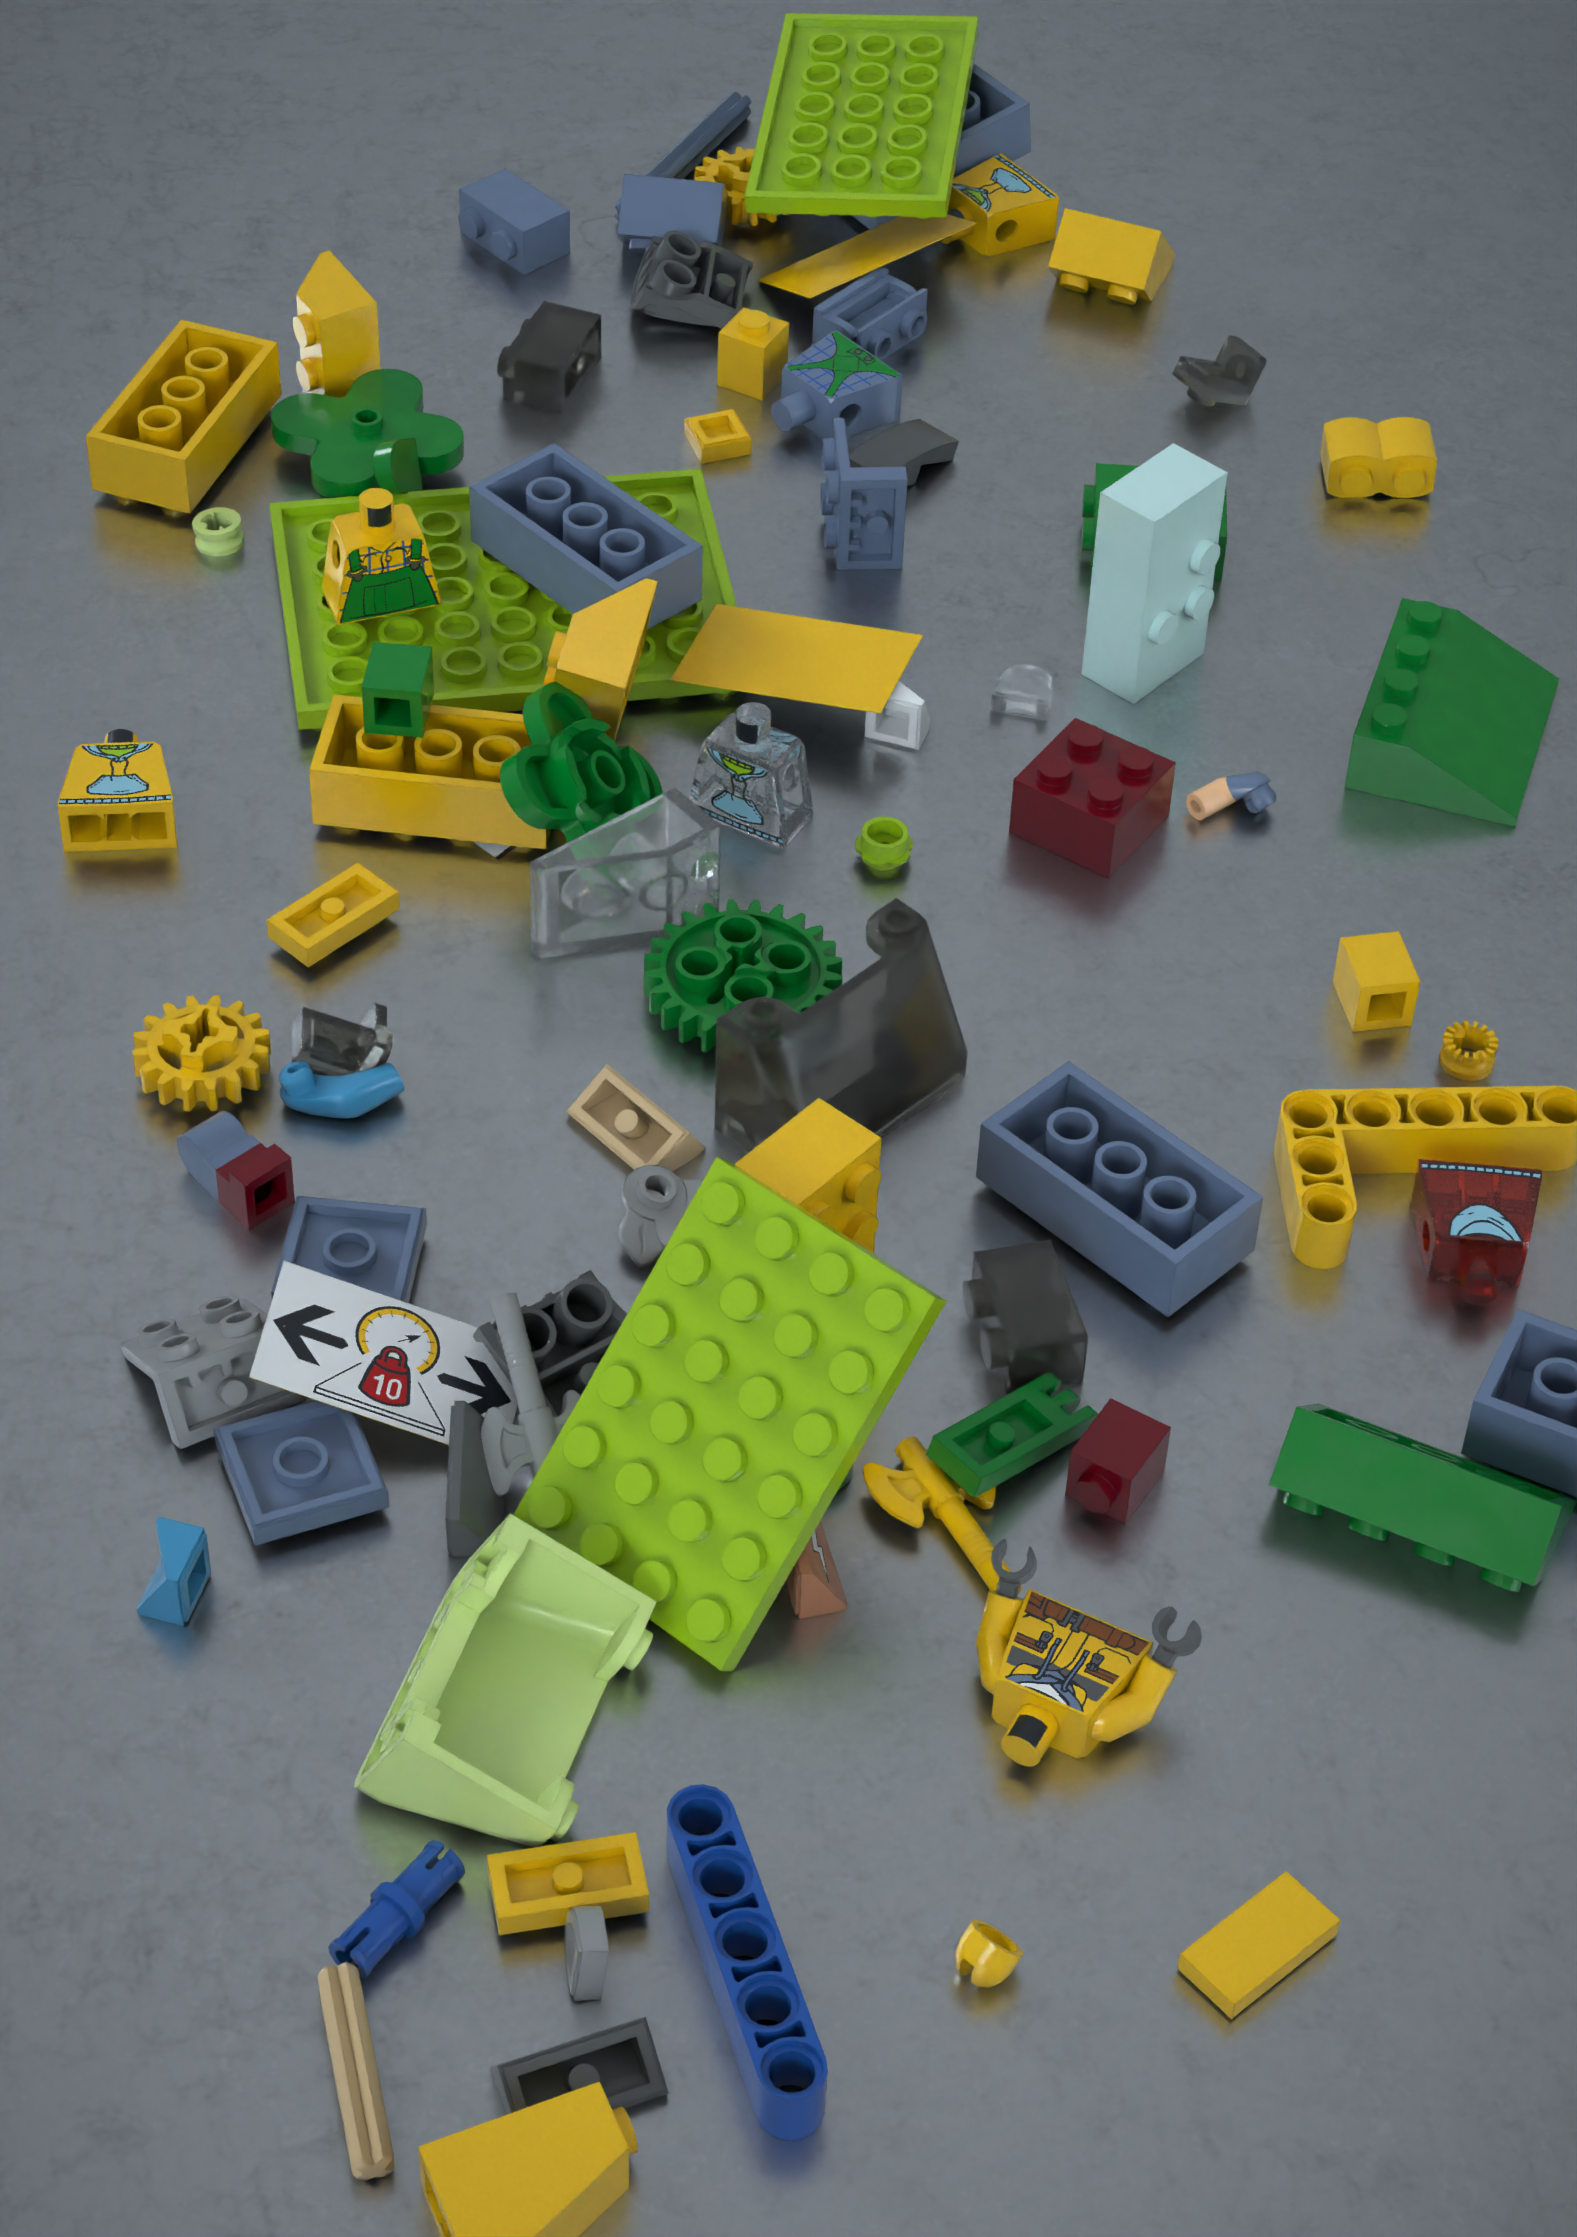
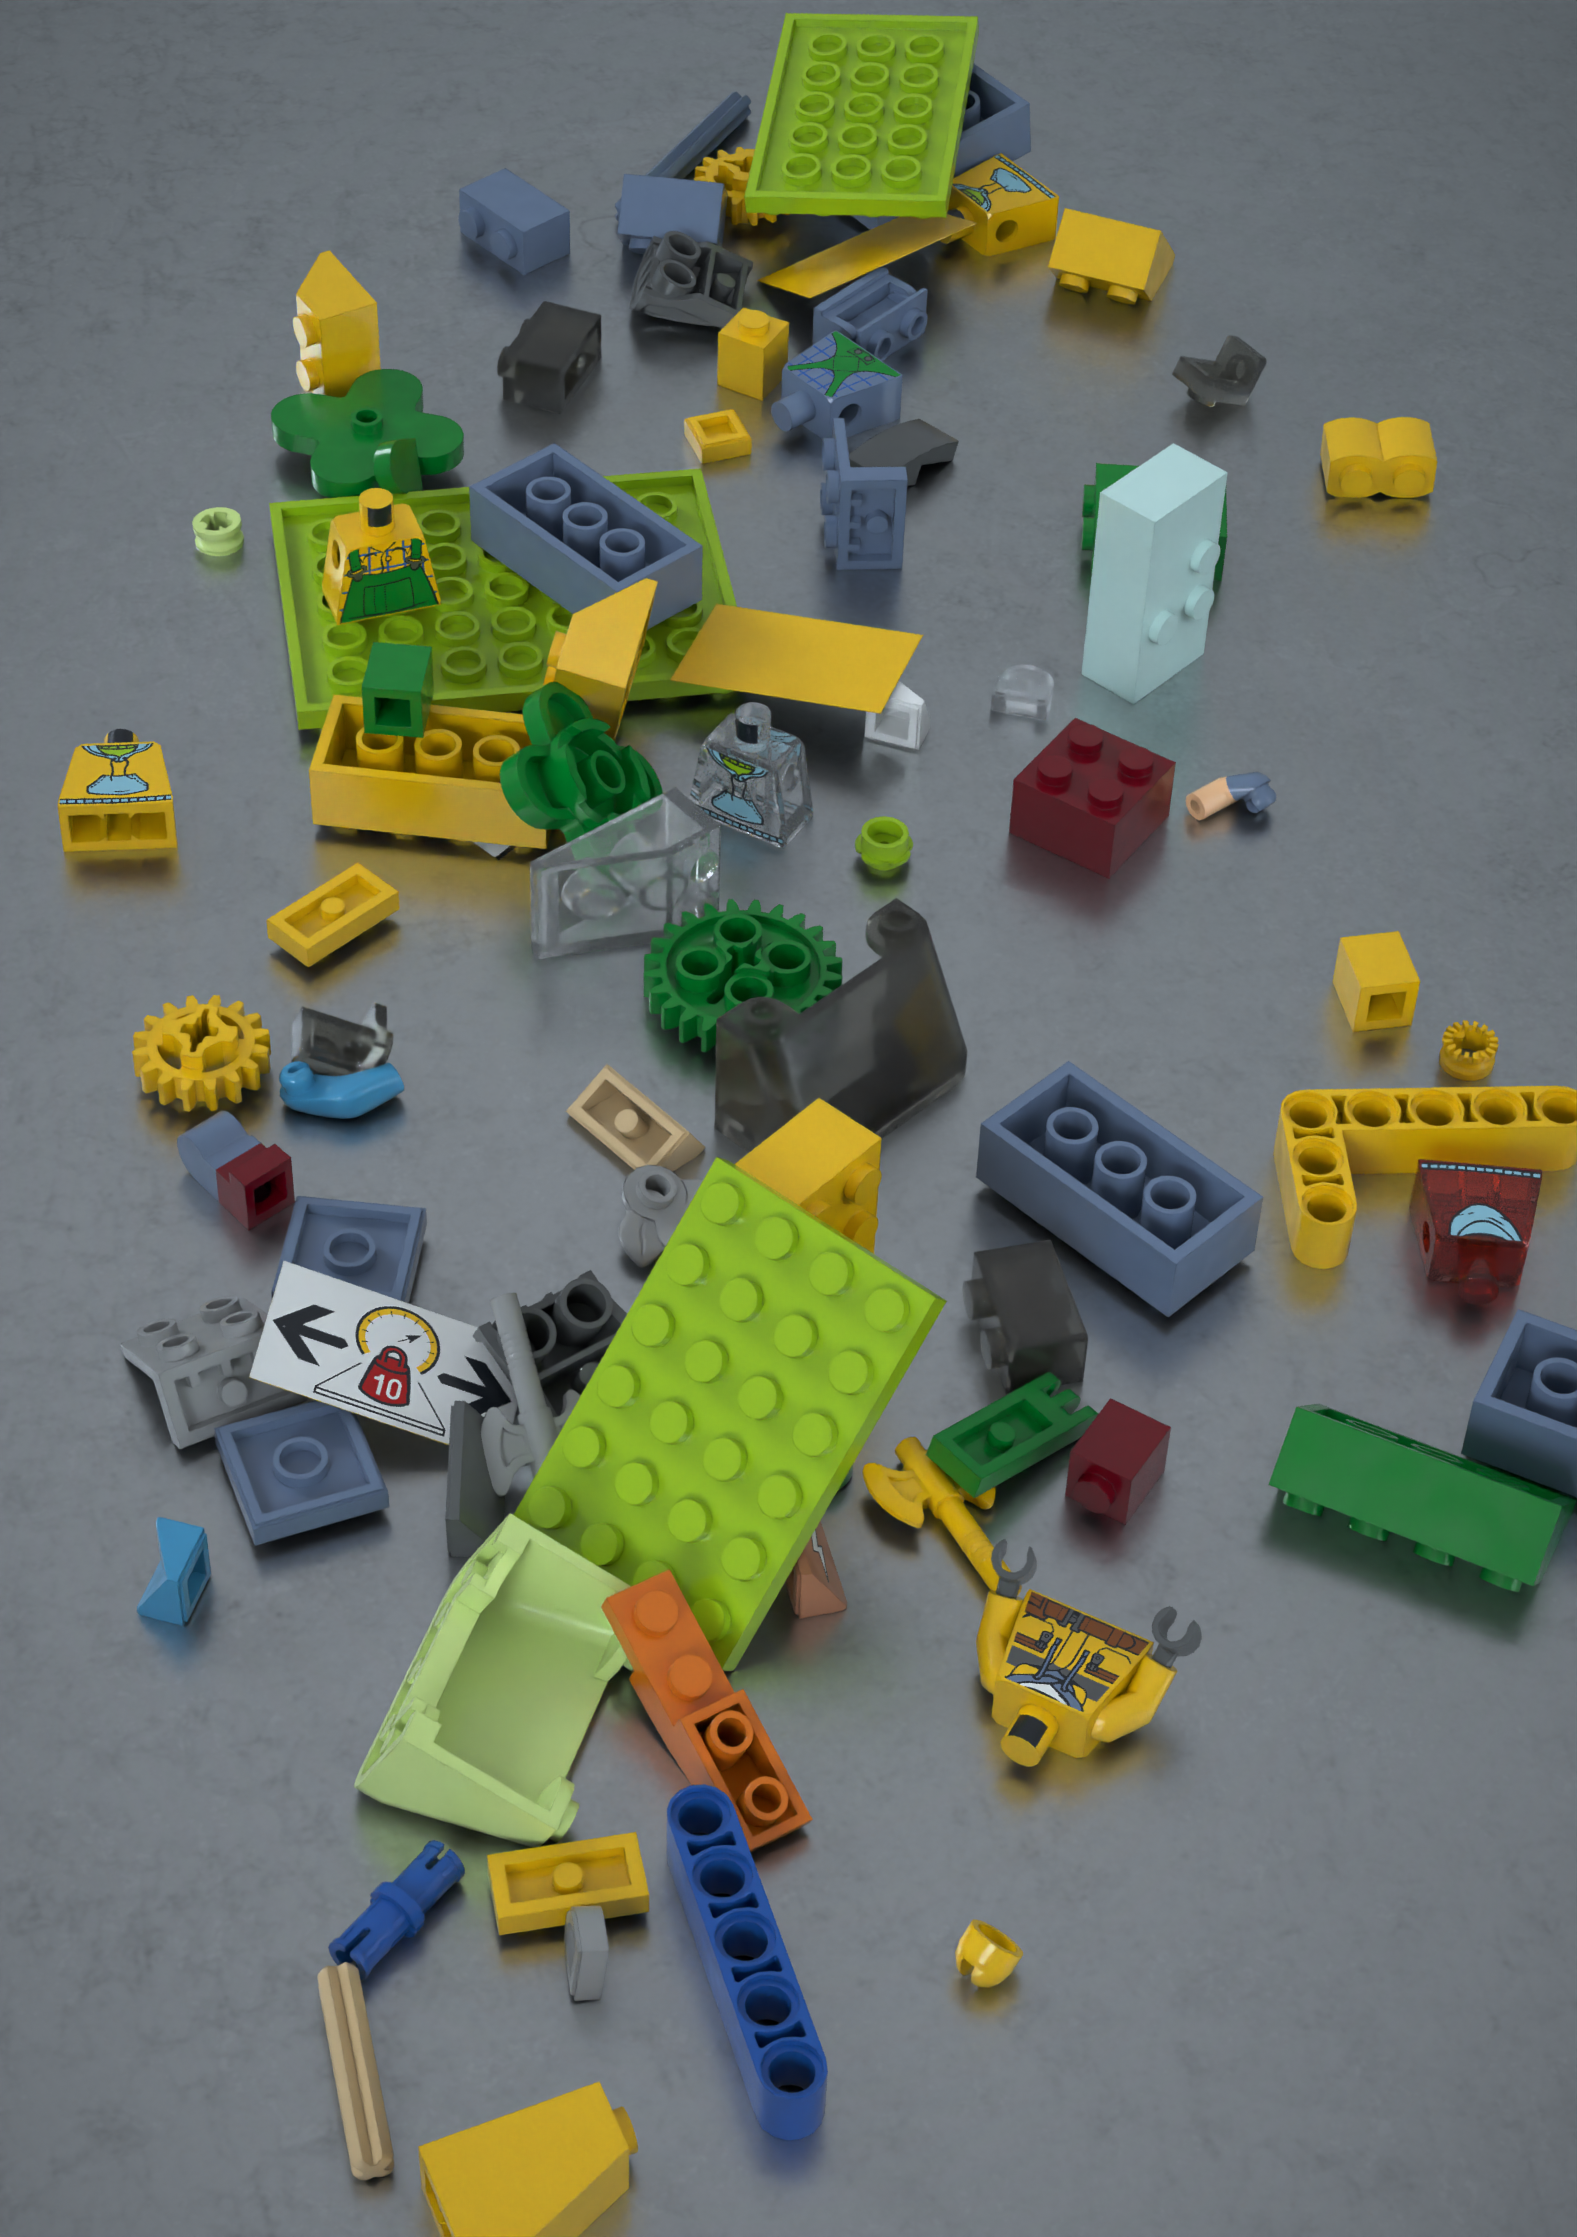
yellow brick [86,319,282,514] -> none
dark grey slope [490,2017,669,2114] -> none
yellow tile [1177,1871,1341,2019] -> none
green slope [1344,598,1559,827] -> none
none -> orange slope [601,1569,813,1852]

